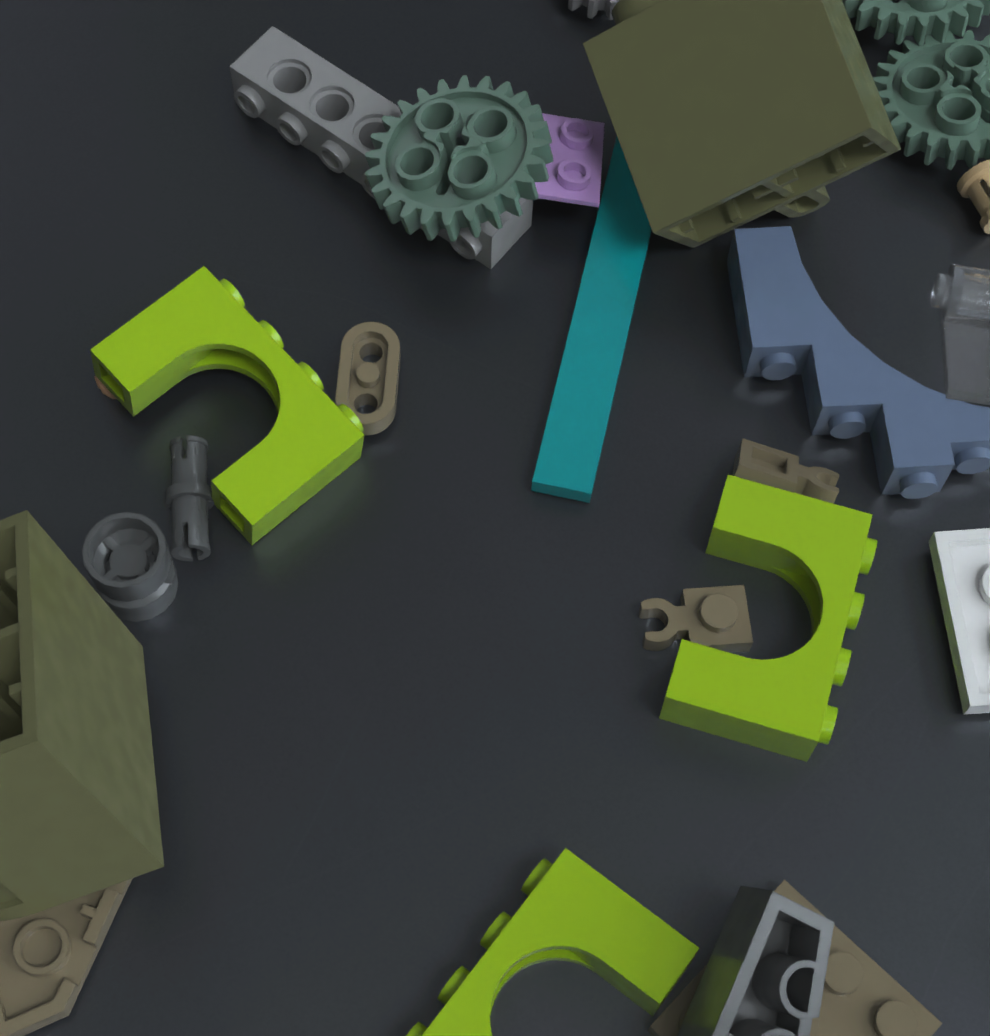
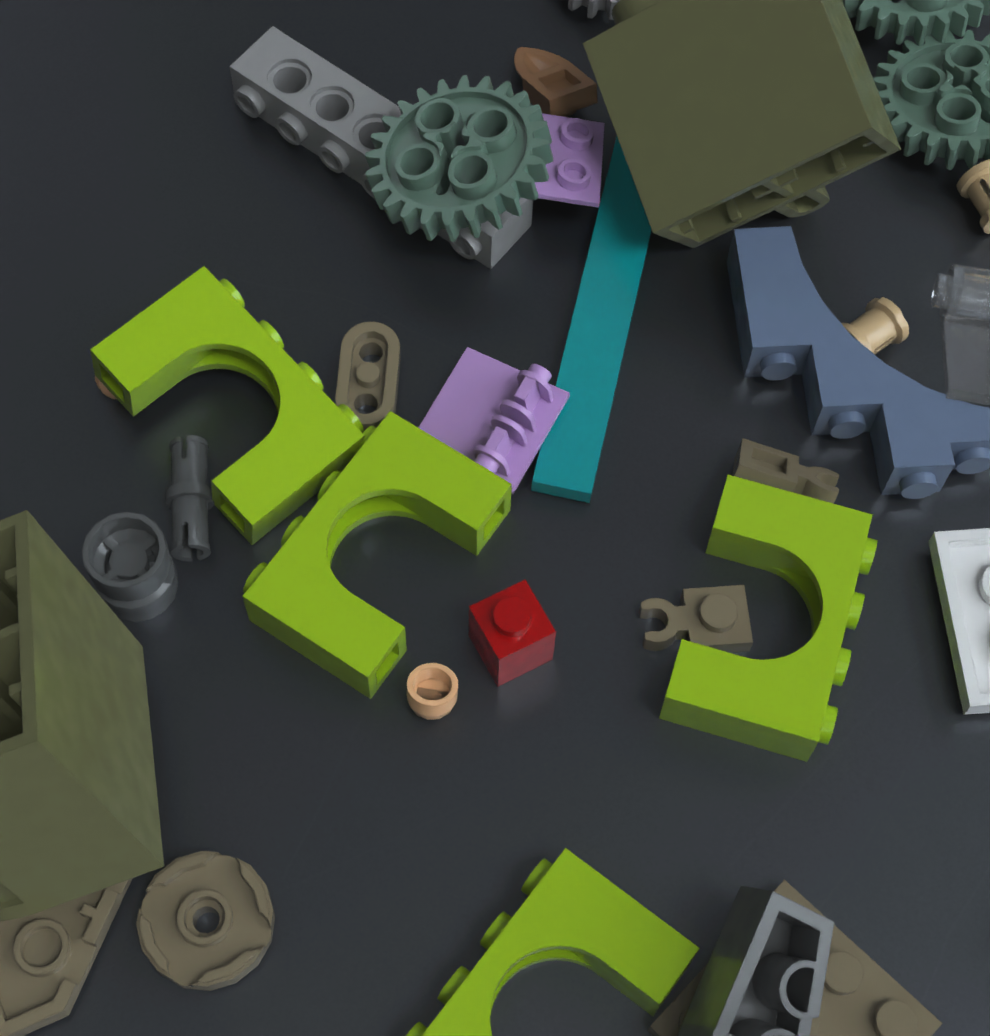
none -> dark tan plate [136,851,275,991]
none -> lime arch [242,411,512,699]
none -> light nougat hinge [406,663,458,720]
none -> lavender hinge [418,347,570,494]
none -> red brick [468,579,556,687]
none -> medium nougat plate [514,47,598,117]
none -> tan bush [841,297,909,355]

